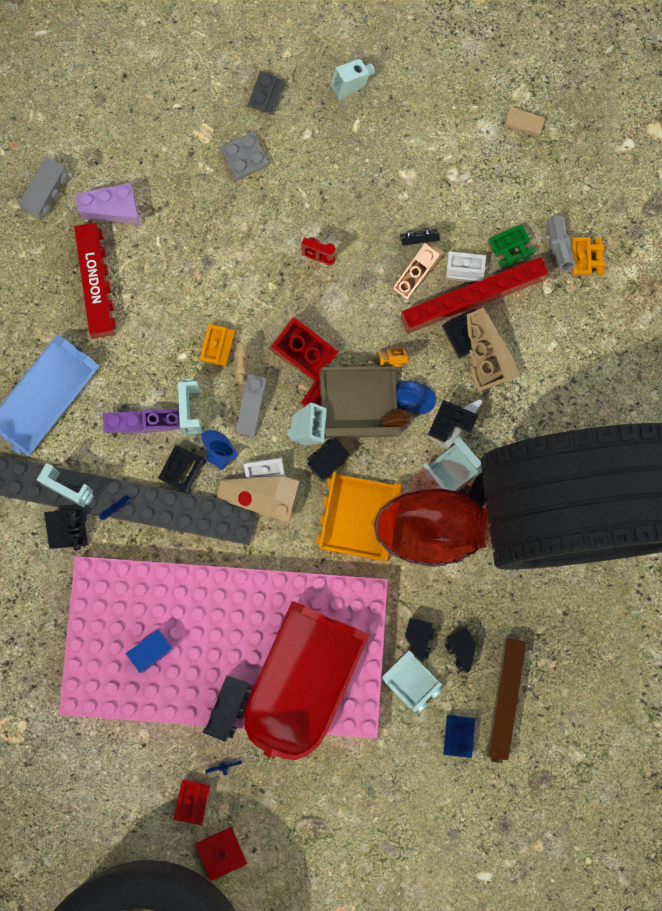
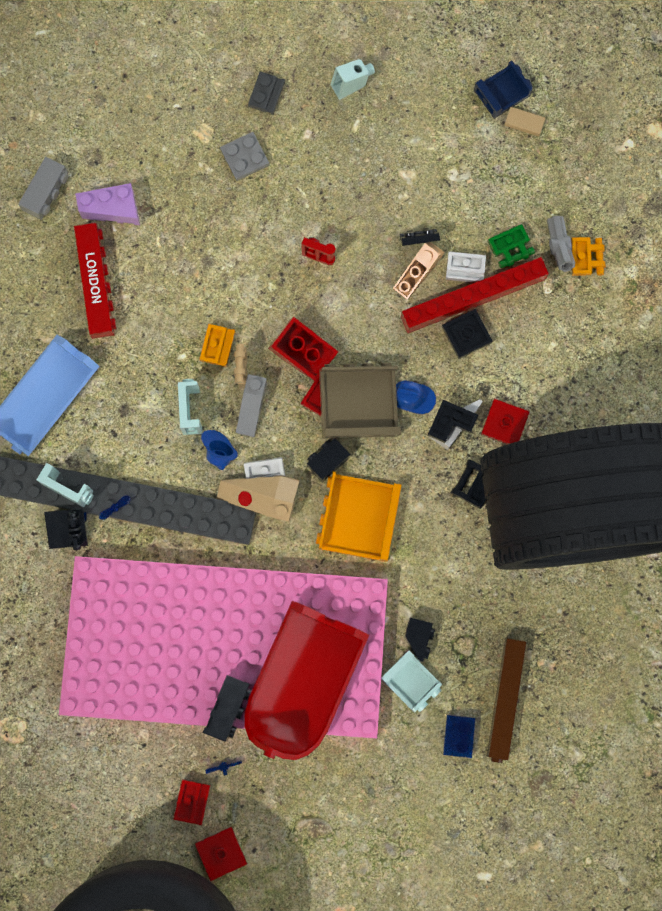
medium lavender slope [103,410,180,434] -> none
blue panel [126,629,174,673] -> none
black plate [158,444,207,494] -> none
light aqua torso [287,403,327,445] -> none
clear red windscreen [371,488,488,567] -> none
light orange plate [378,348,409,367] -> none
reddish brown cone [381,409,410,427] -> none
light aqua panel [423,436,482,498] -> none
black slope [444,627,476,674] -> none
tan wedge [467,308,520,392] -> none
none -> dark blue panel [474,60,533,119]
none -> red plate [481,398,530,445]

